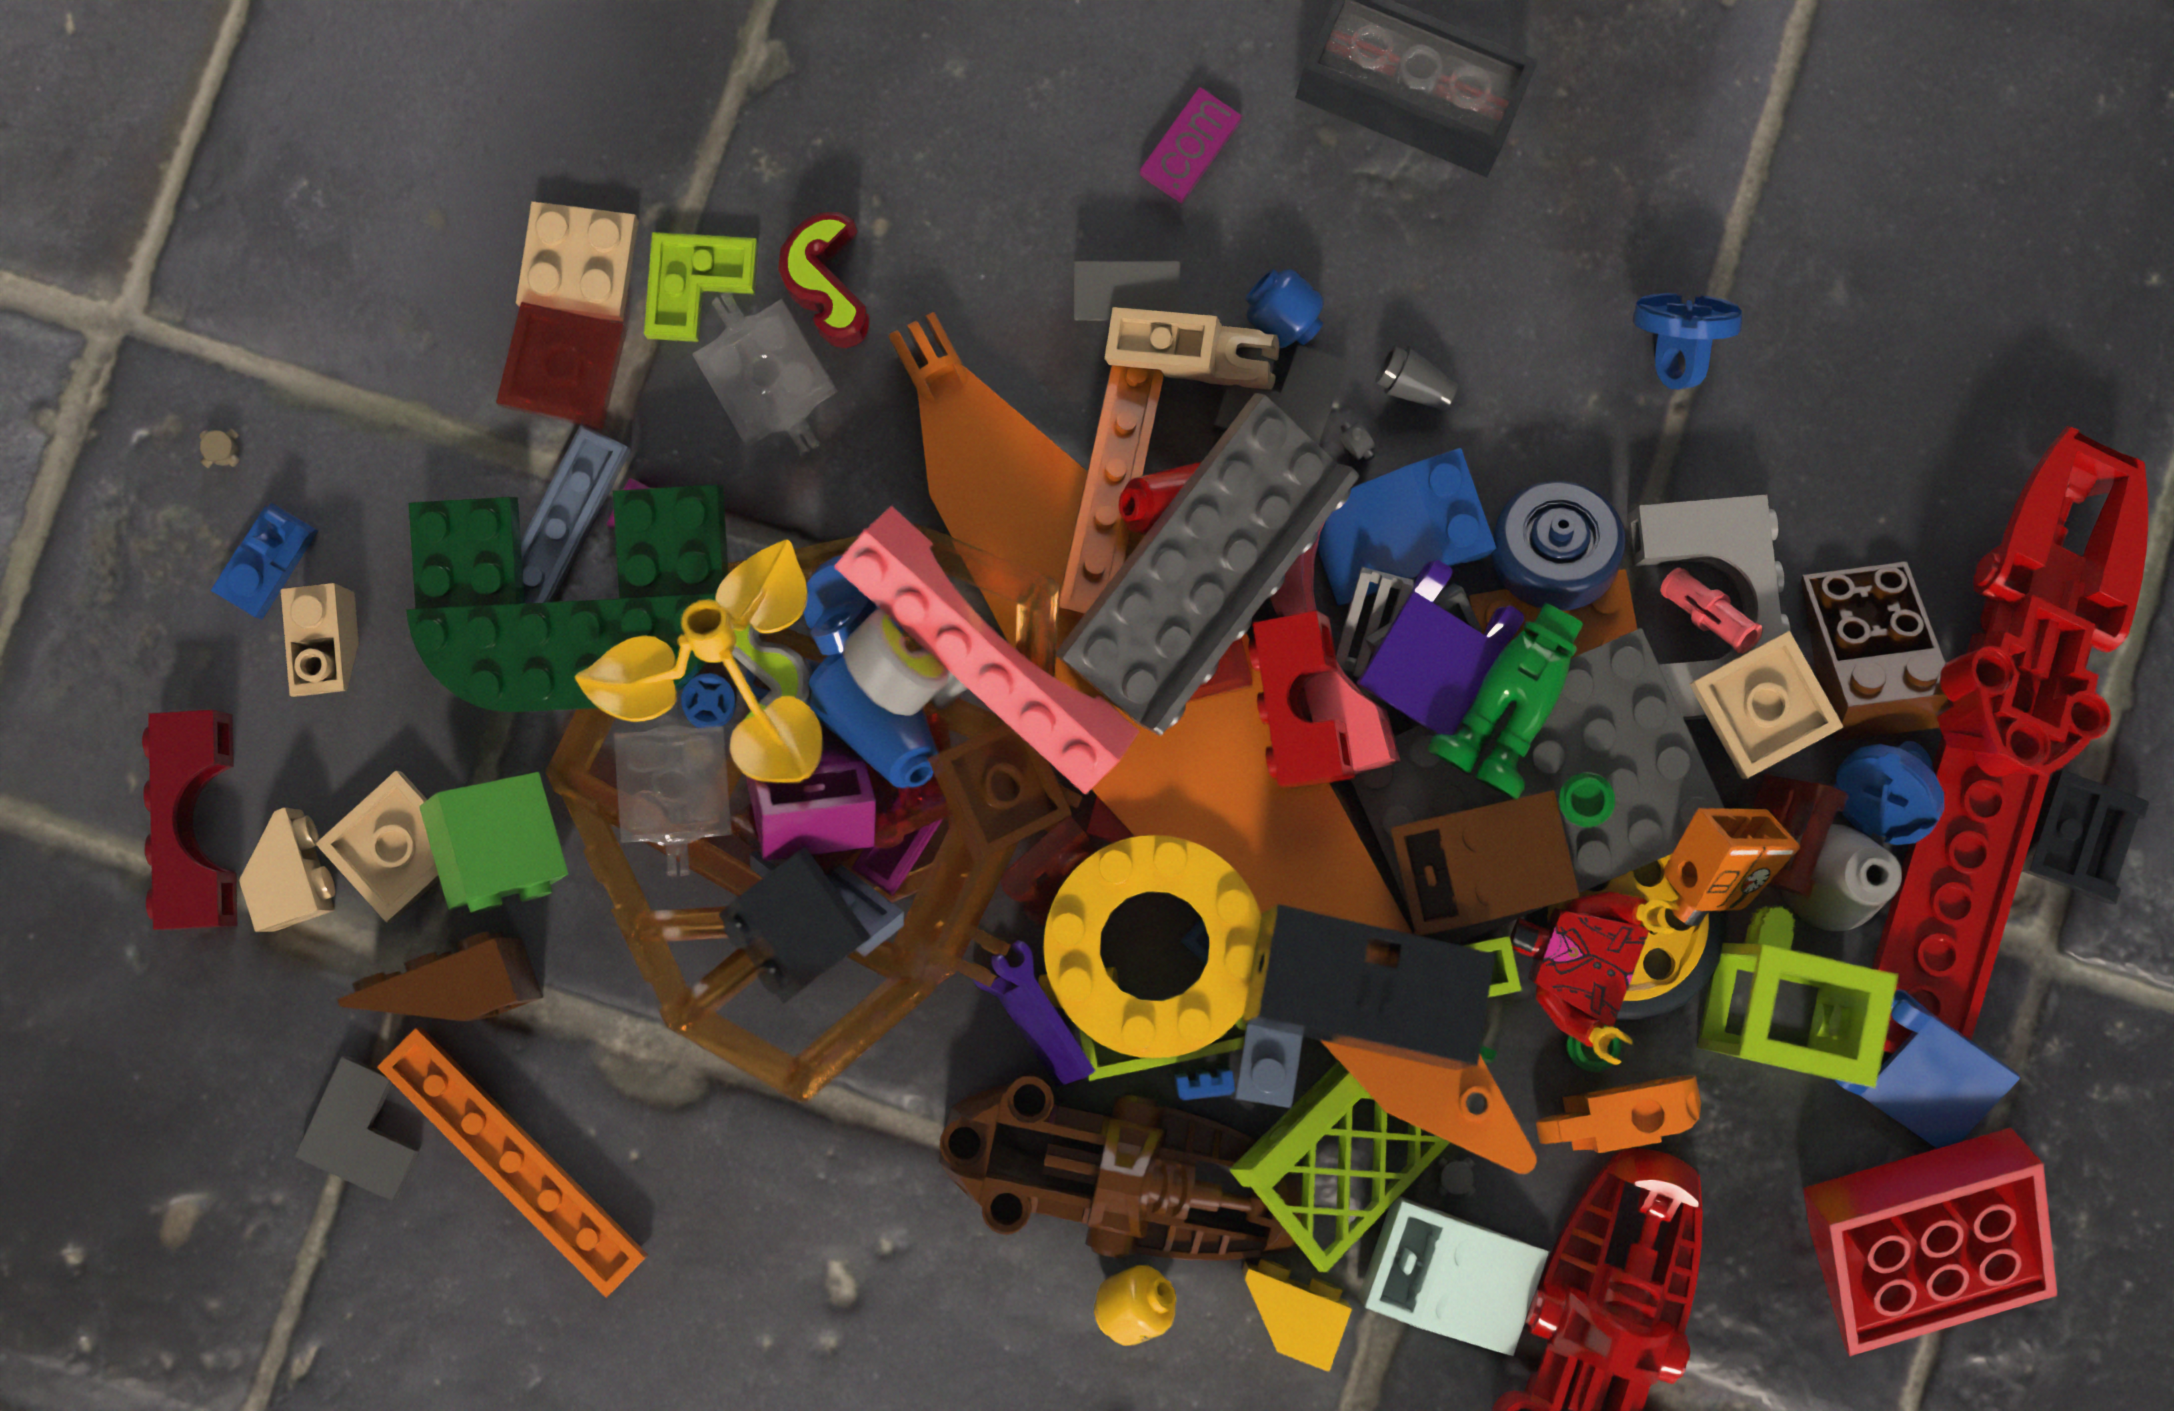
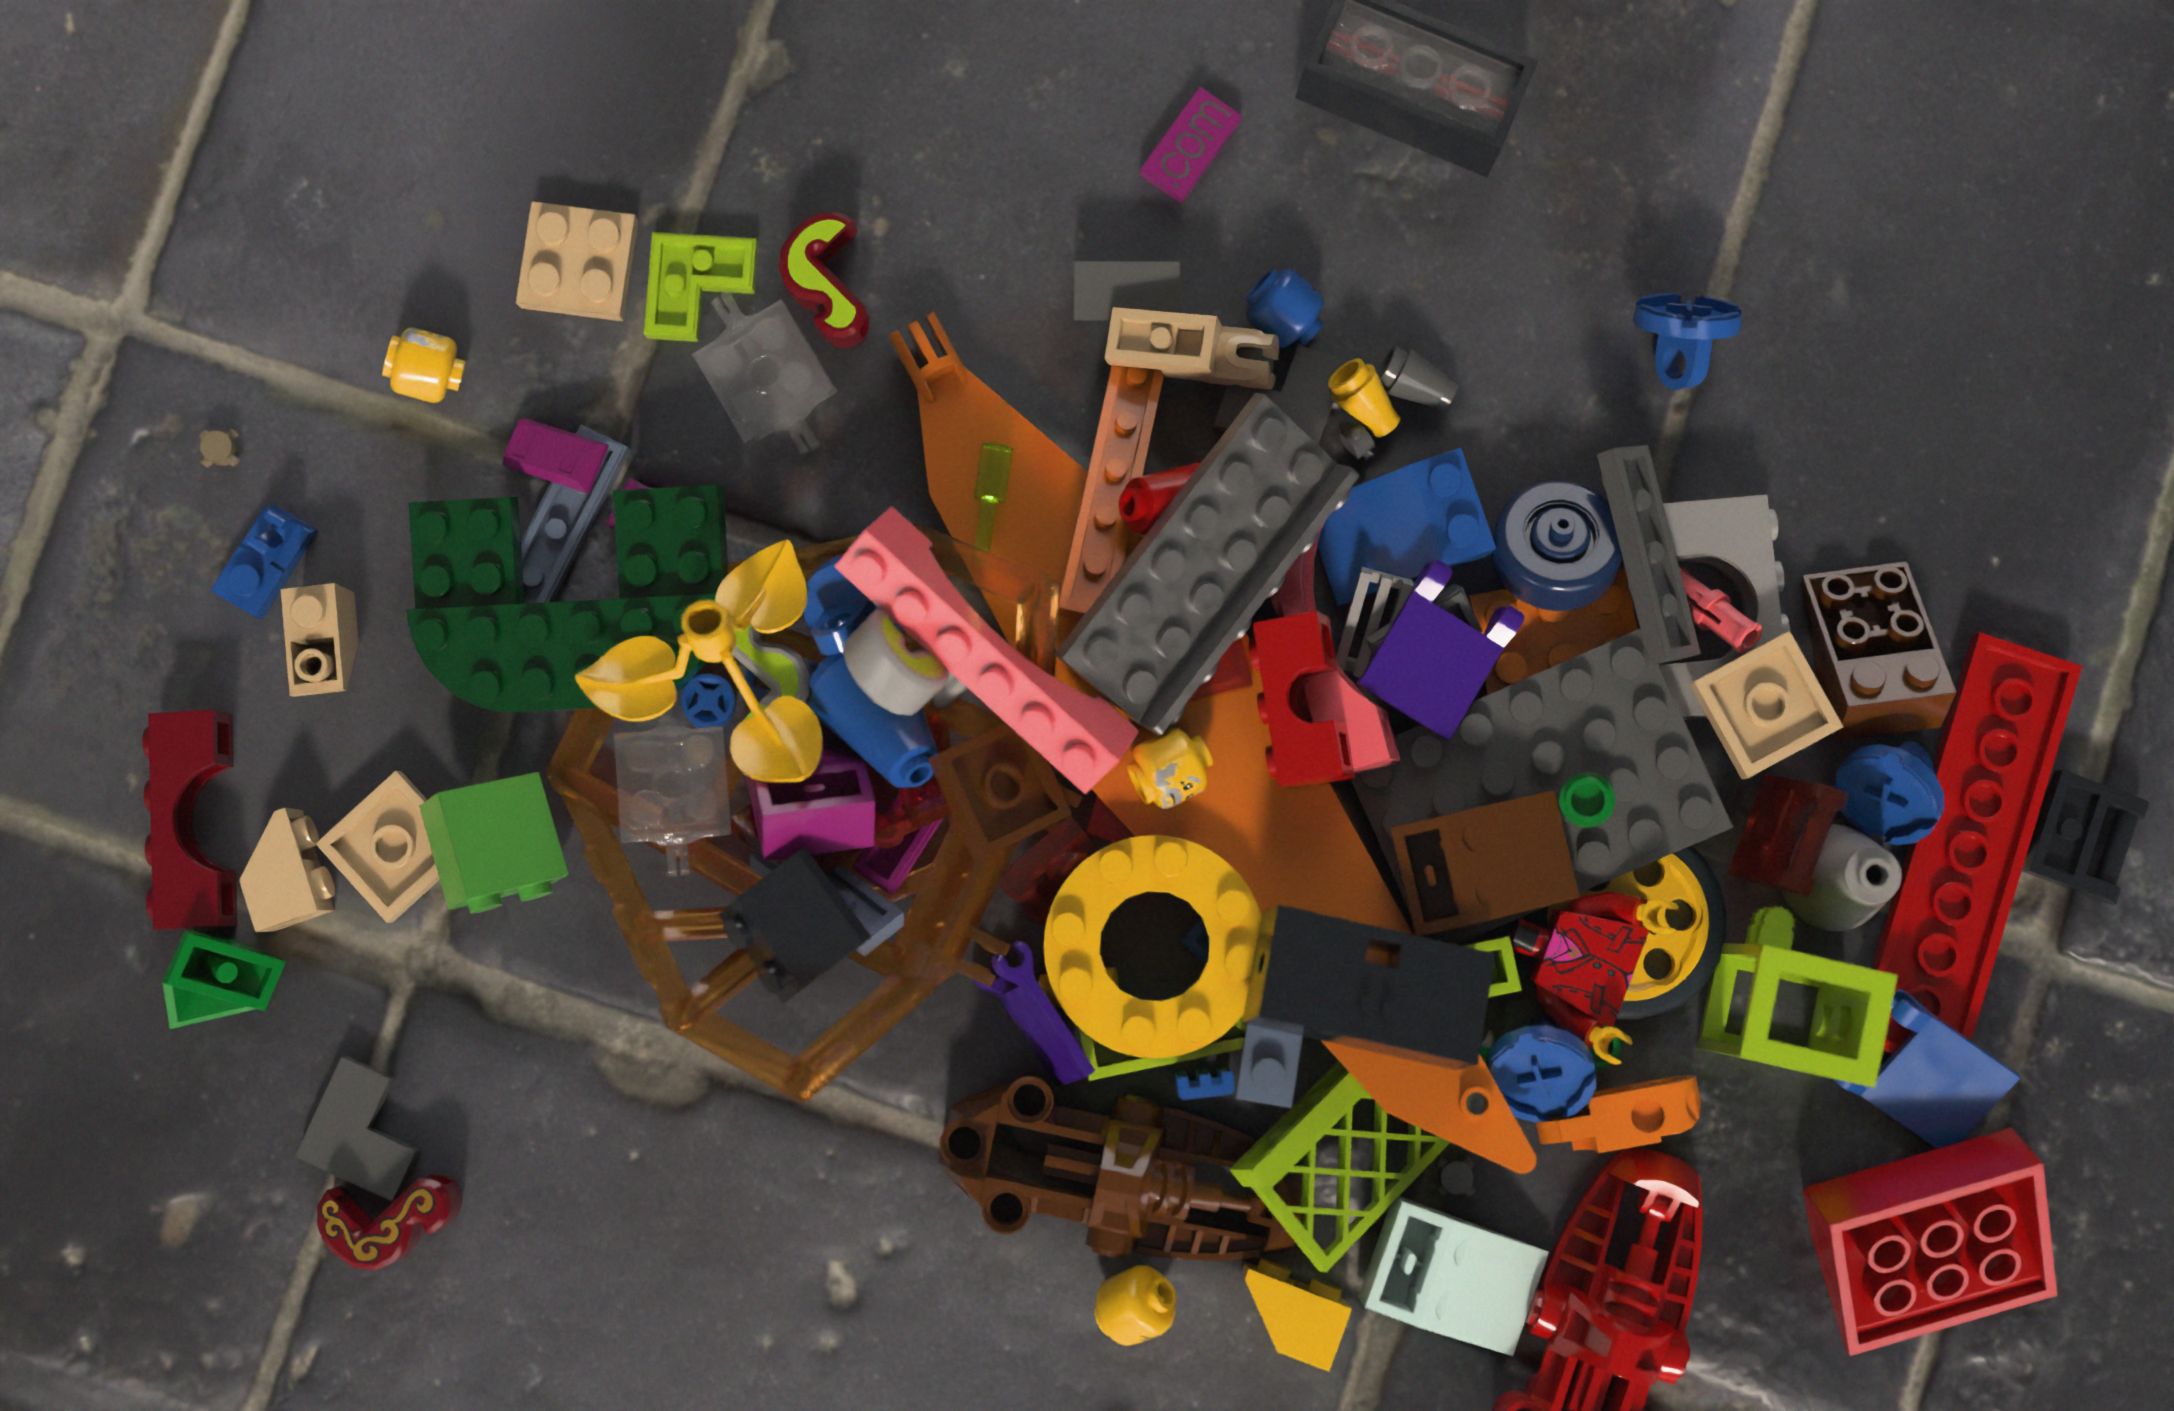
reddish brown slope [337,932,543,1021] -> none
orange plate [377,1027,648,1298] -> none
clear red plate [496,302,628,430] -> none
green piece [1427,603,1584,799] -> none
orange torso [1664,808,1801,926] -> none
red piece [1937,426,2148,777] -> none
none -> green slope [162,930,286,1029]
none -> dark red animal [317,1174,462,1270]
none -> yellow head [382,328,466,403]
none -> magenta tile [503,418,609,494]
none -> clear neon green axle [974,442,1013,553]
none -> yellow head [1127,727,1213,809]
none -> yellow cone [1328,358,1400,438]
none -> blue tile [1485,1014,1596,1122]
none -> dark grey plate [1597,445,1701,665]

